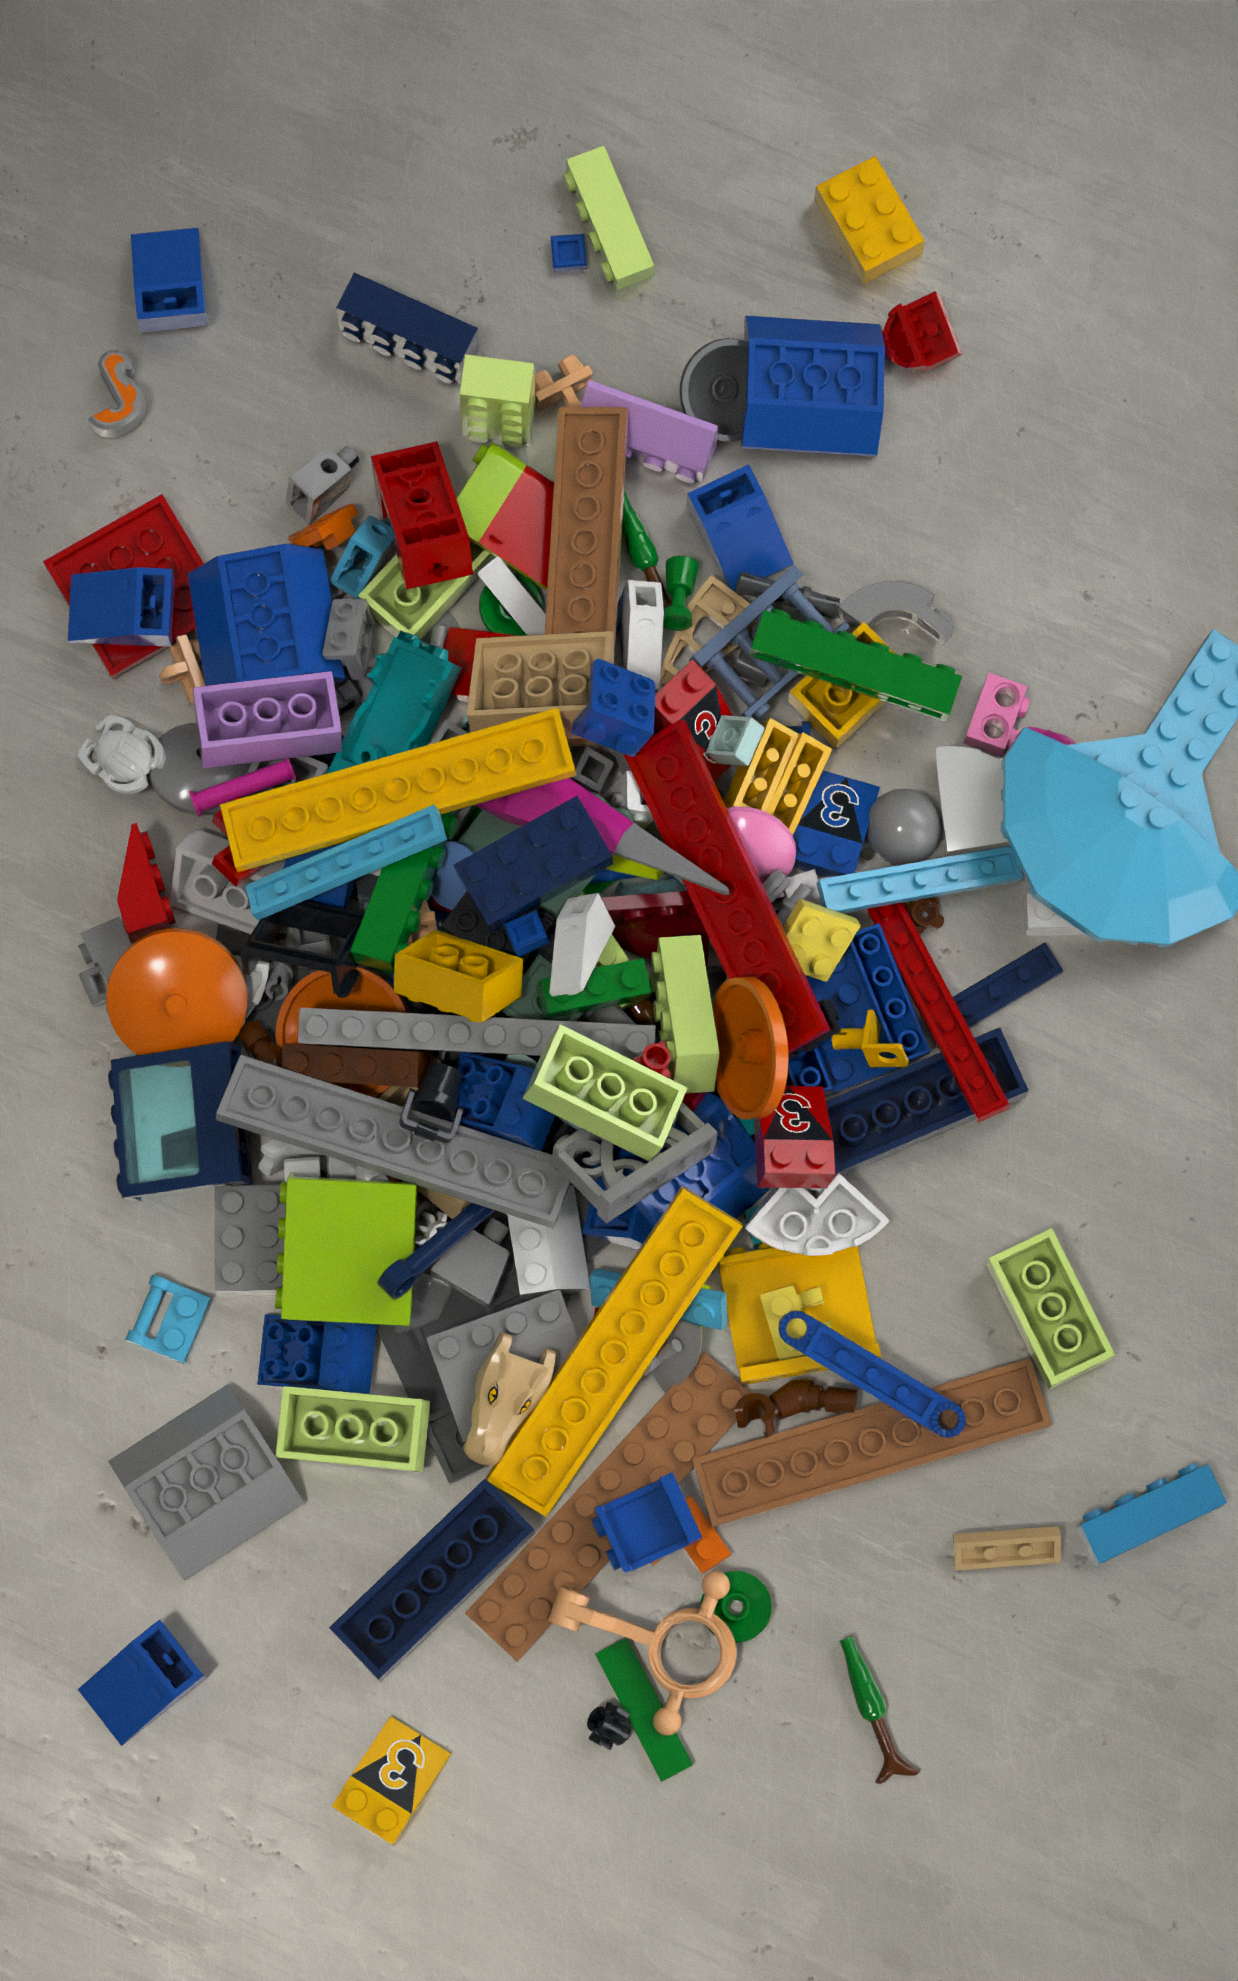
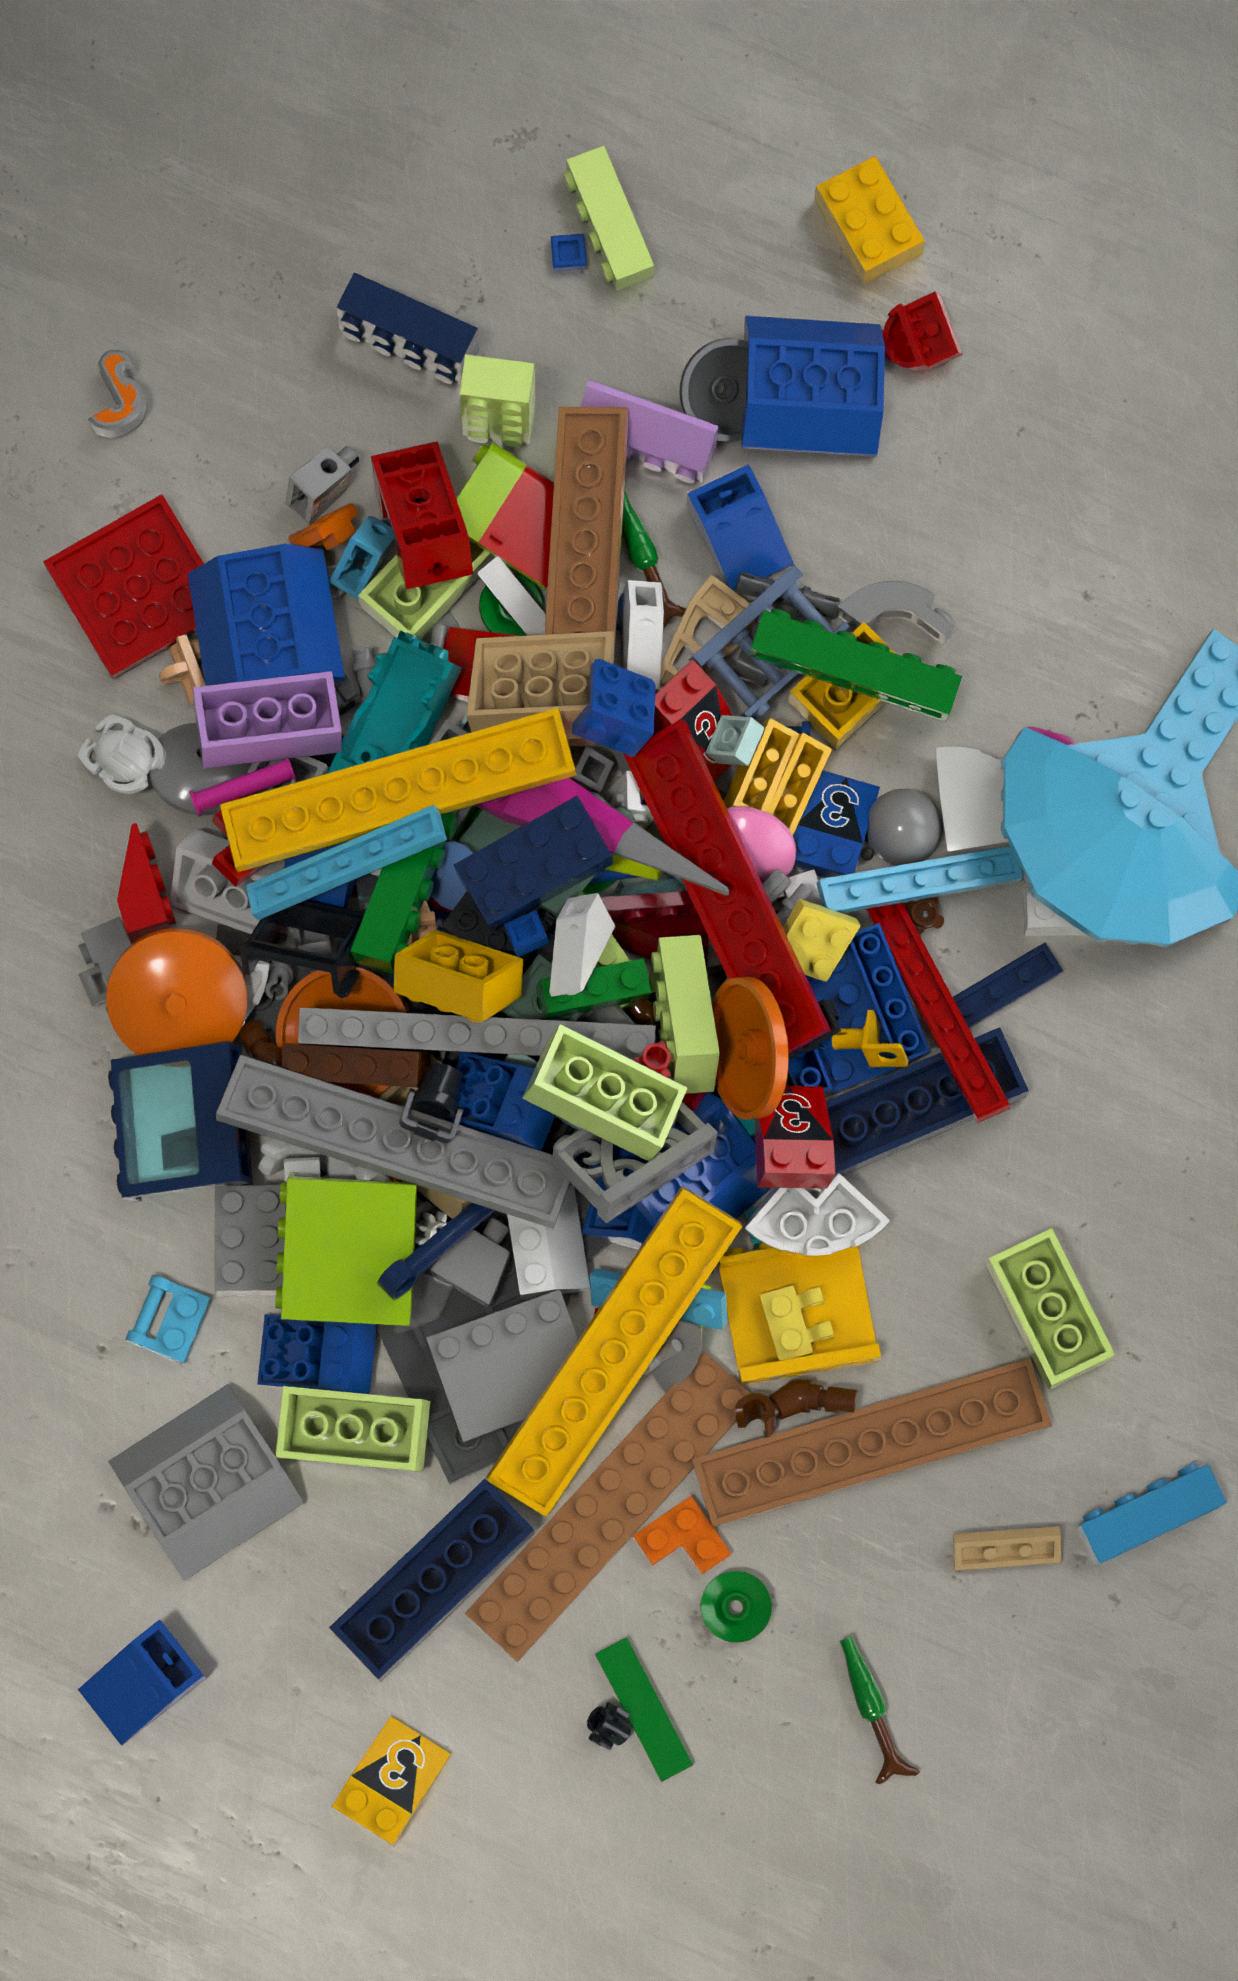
blue slope [67,567,175,647] -> none
blue slope [131,228,208,333] -> none
light grey bracket [322,599,376,680] -> none
tan animal [463,1331,556,1466] -> none
light nougat hips [535,354,593,412] -> none
light nougat piece [548,1571,737,1736] -> none
blue panel [591,1472,702,1576] -> none
green piece [663,555,699,631] -> none
blue plate [778,1310,966,1438] -> none
bright pink brick [963,673,1031,757] -> none

